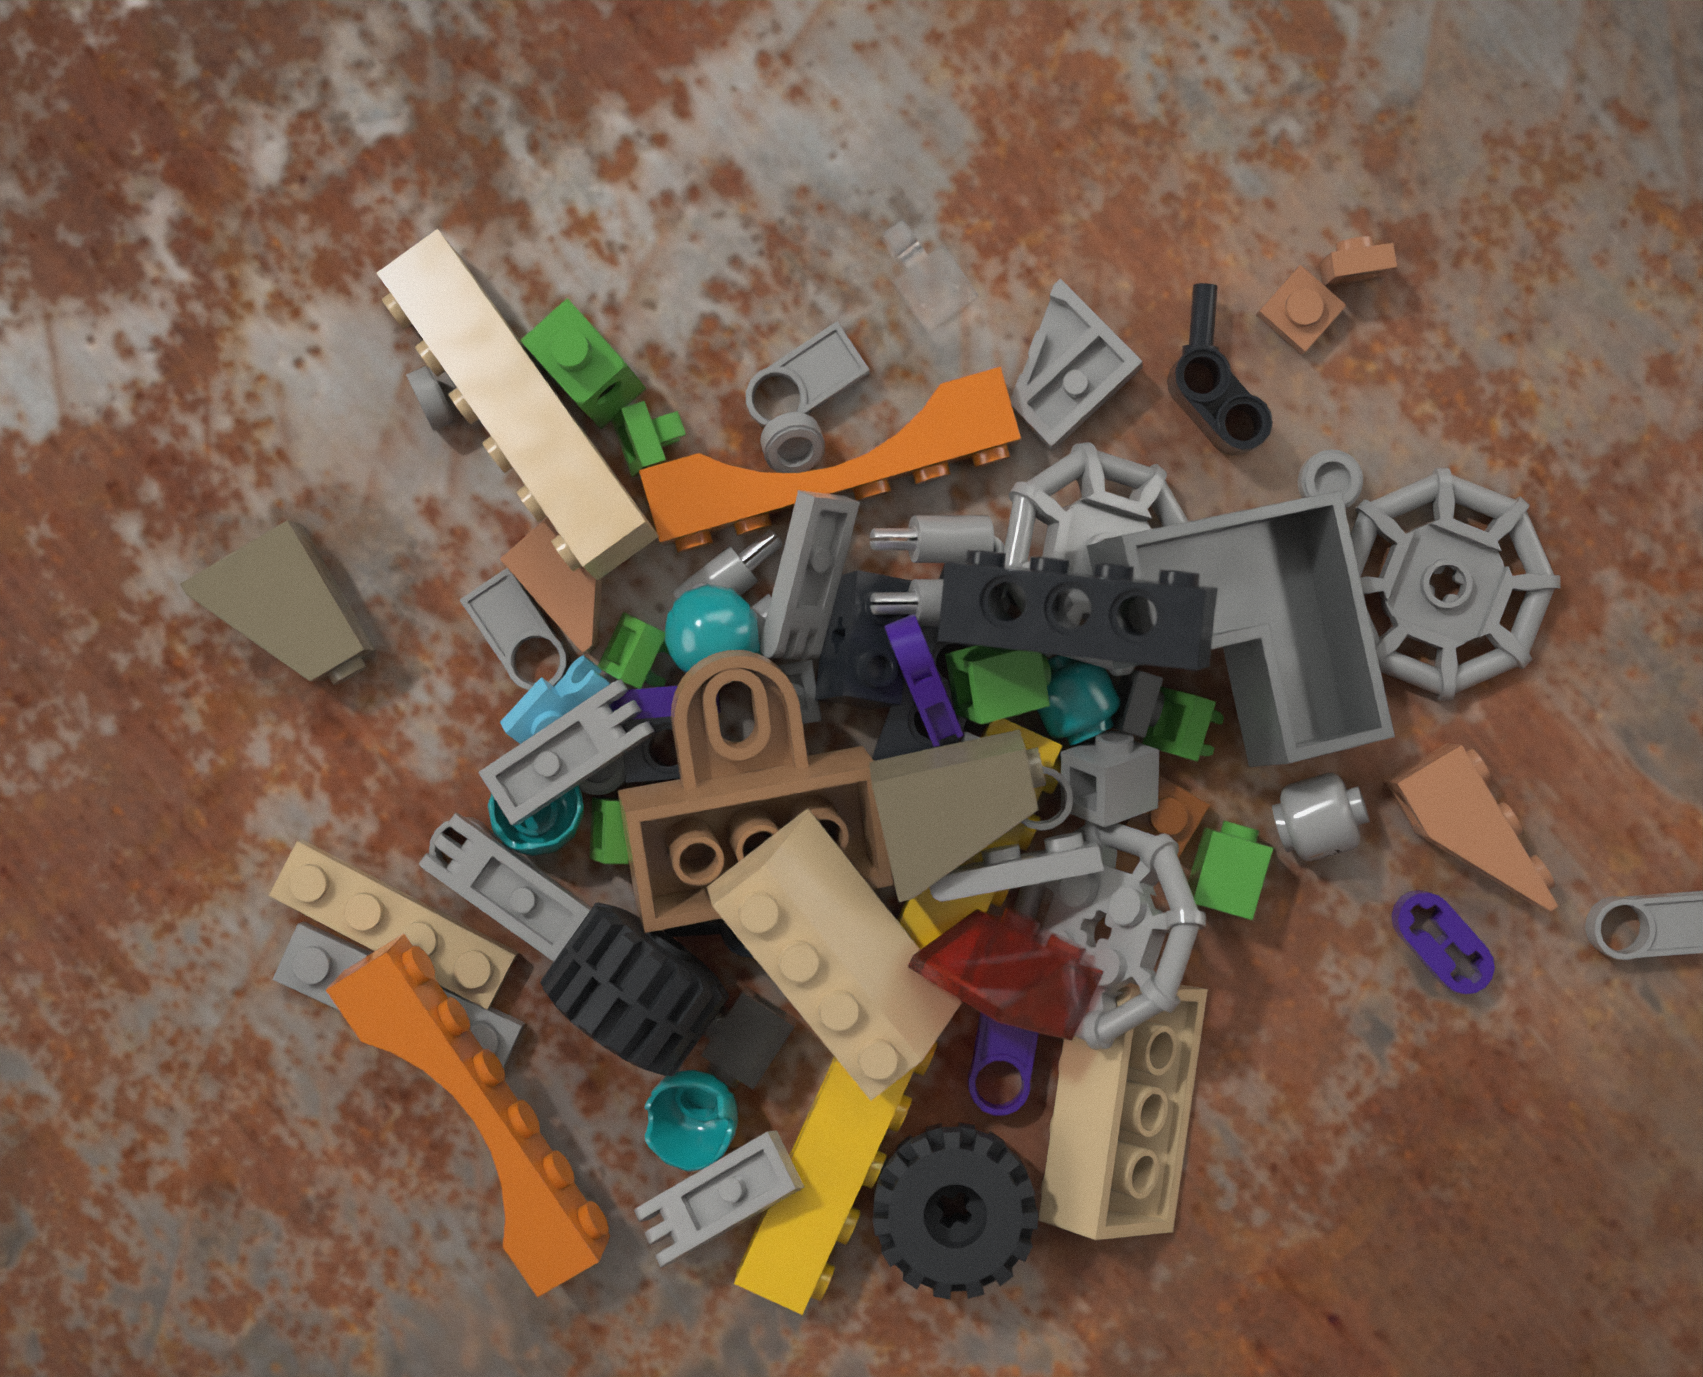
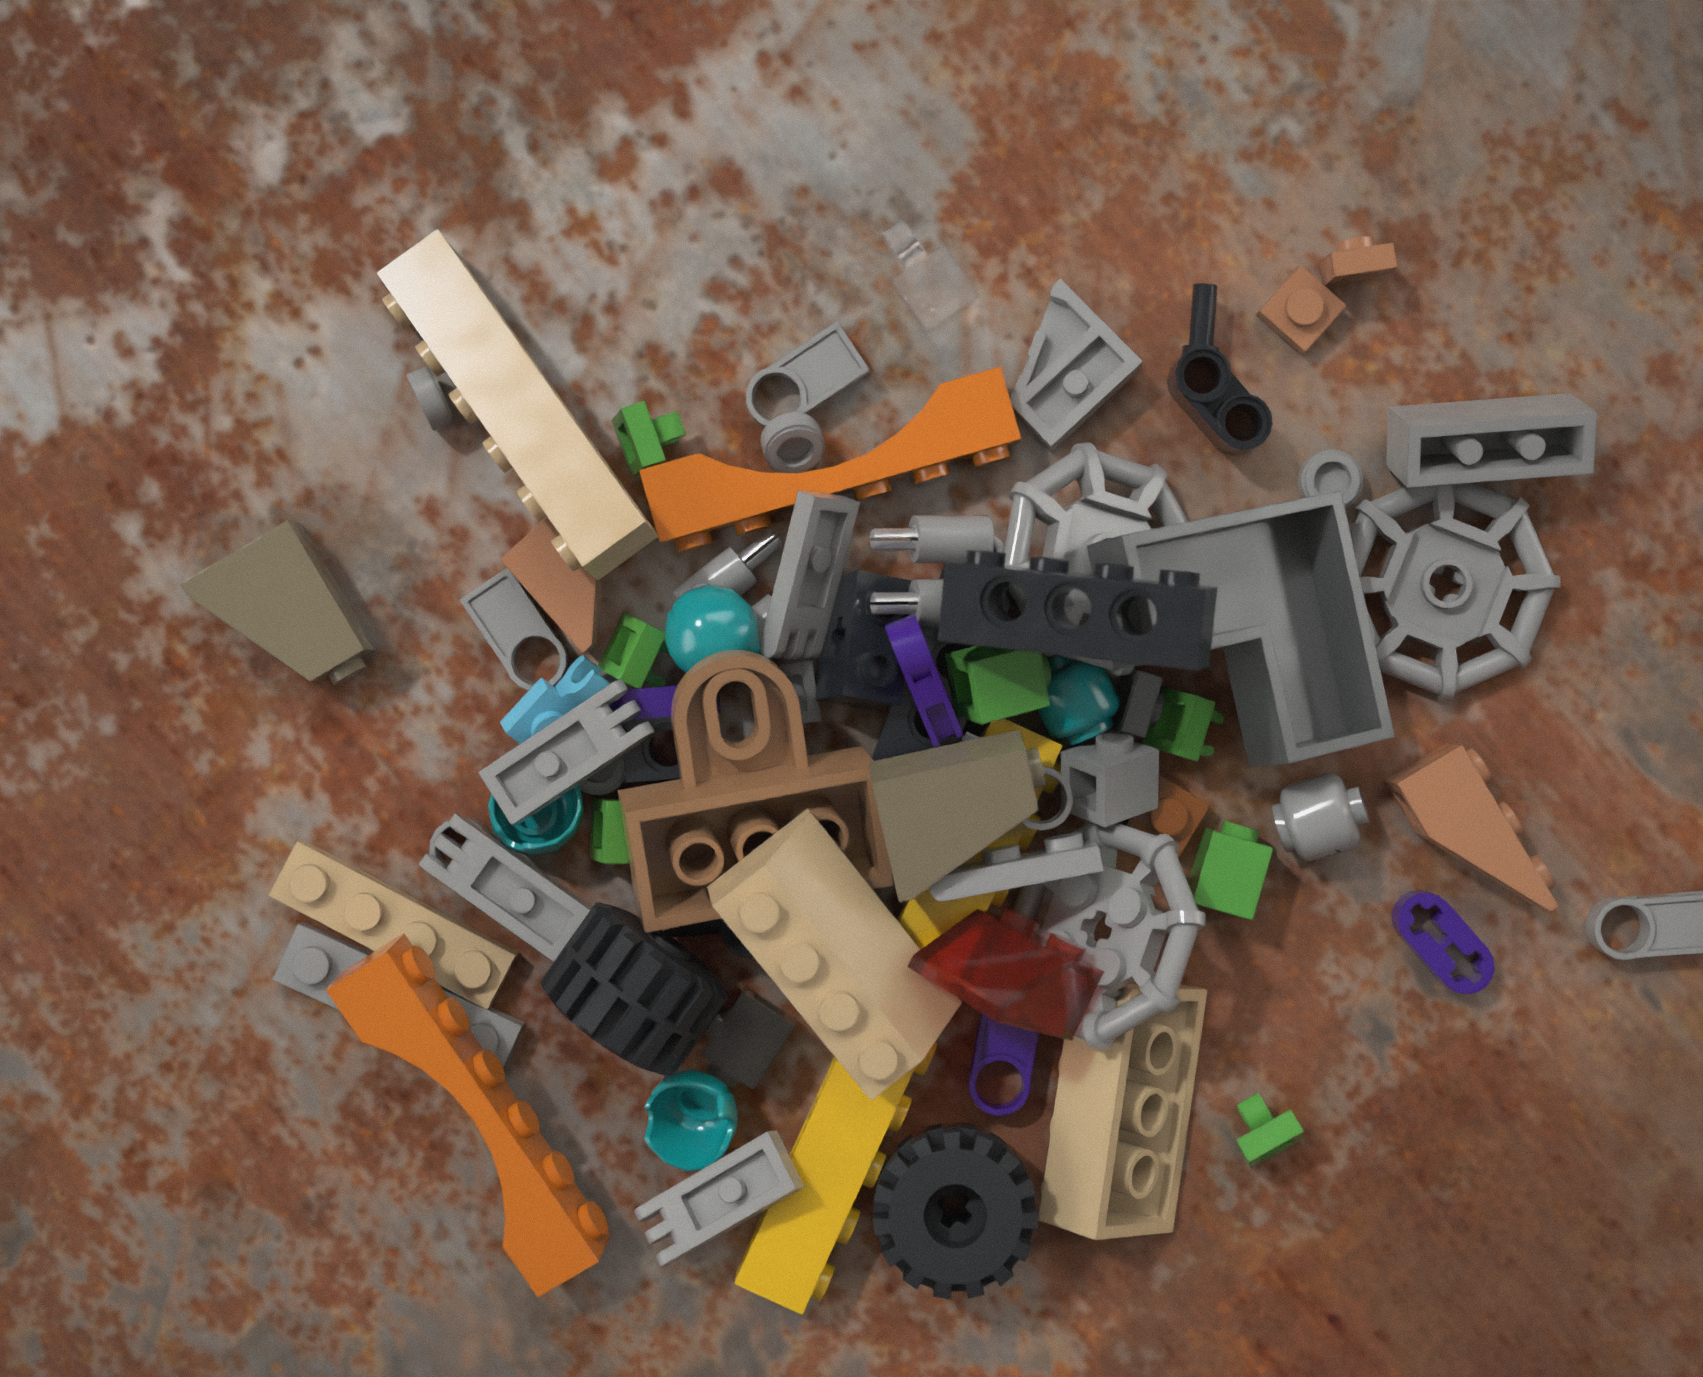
bright green torso [520,298,647,429] -> none
none -> bright green tile [1236,1093,1304,1169]
none -> light grey brick [1386,393,1597,488]

